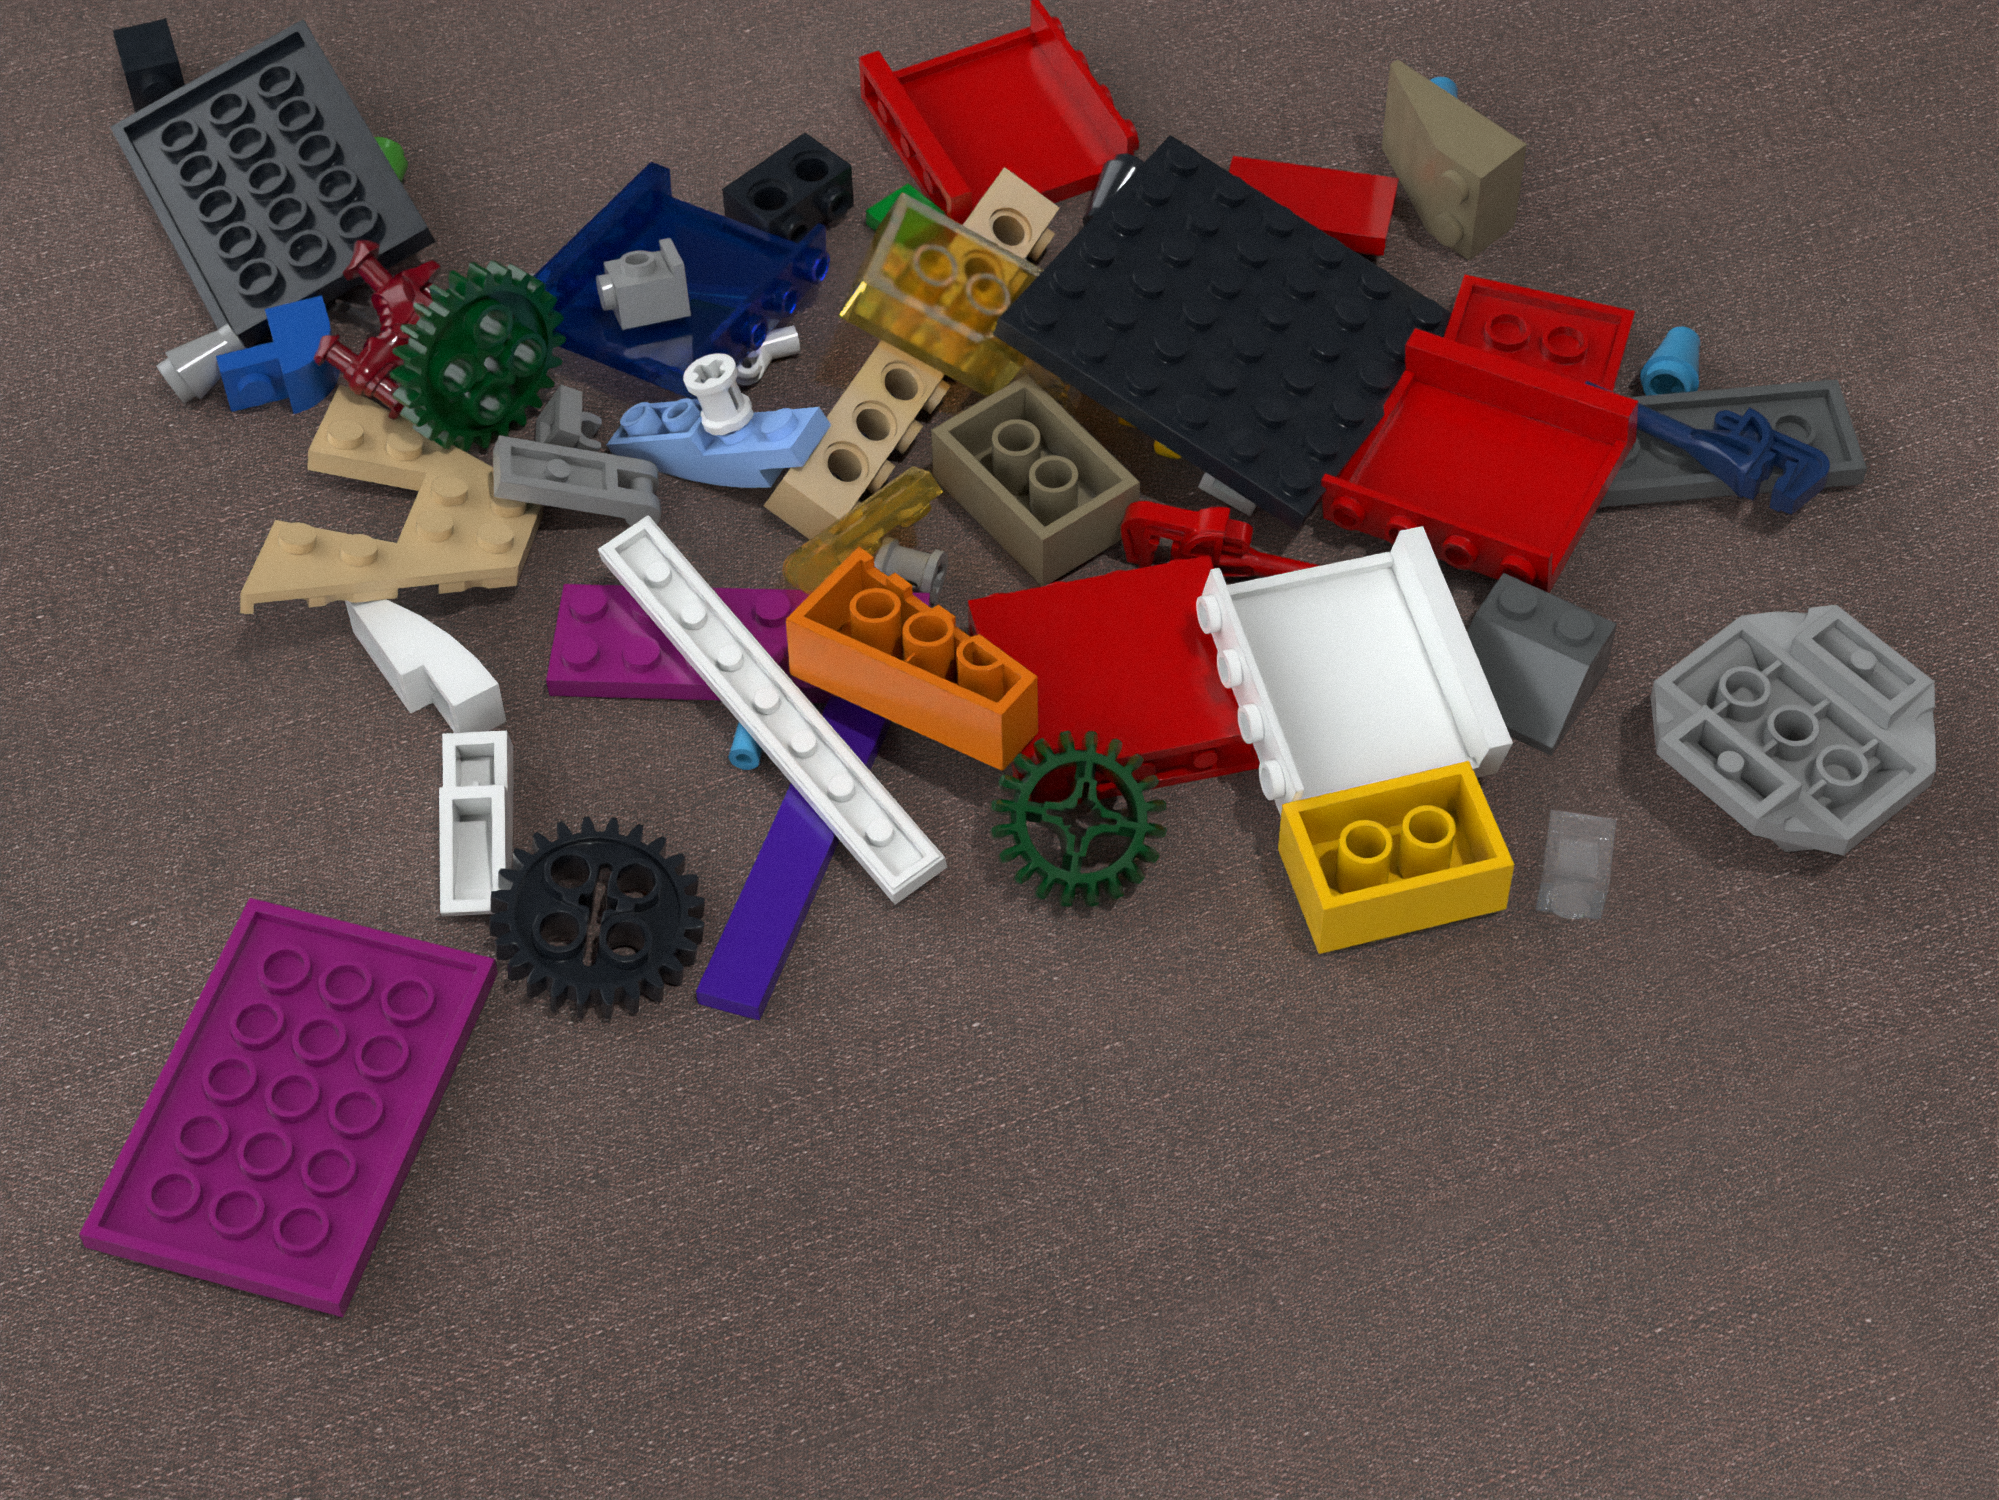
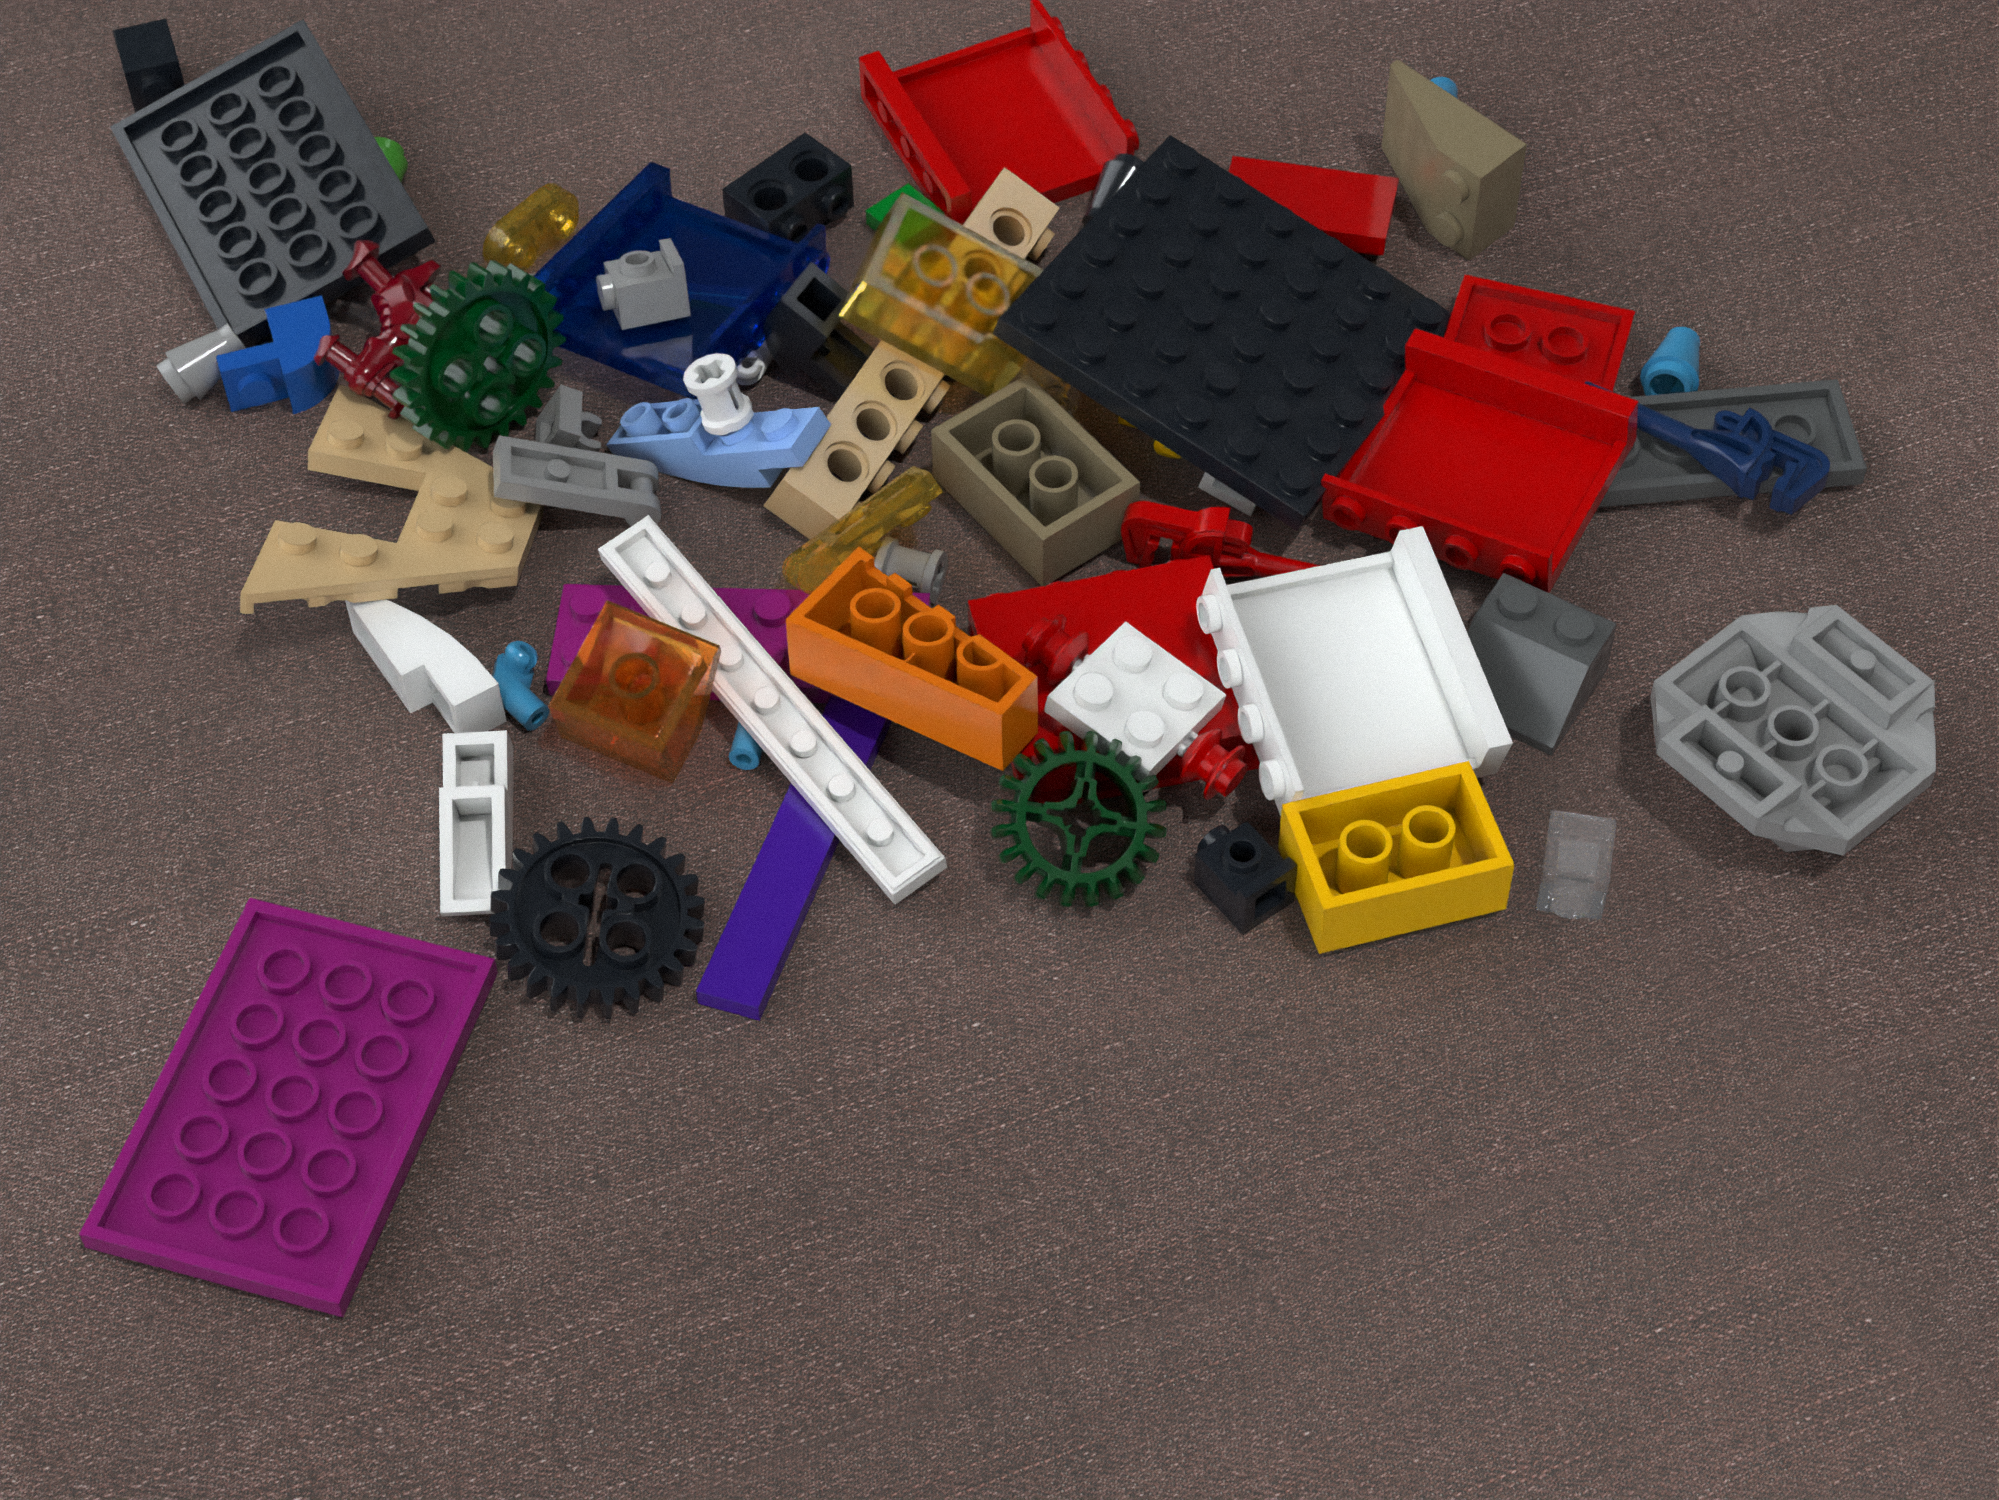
none -> clear yellow plate [482,183,579,271]
none -> dark azure arm [492,641,549,731]
none -> clear orange slope [548,600,721,784]
none -> black brick [763,262,874,399]
none -> white plate [1022,614,1248,800]
none -> black brick [1194,821,1297,935]

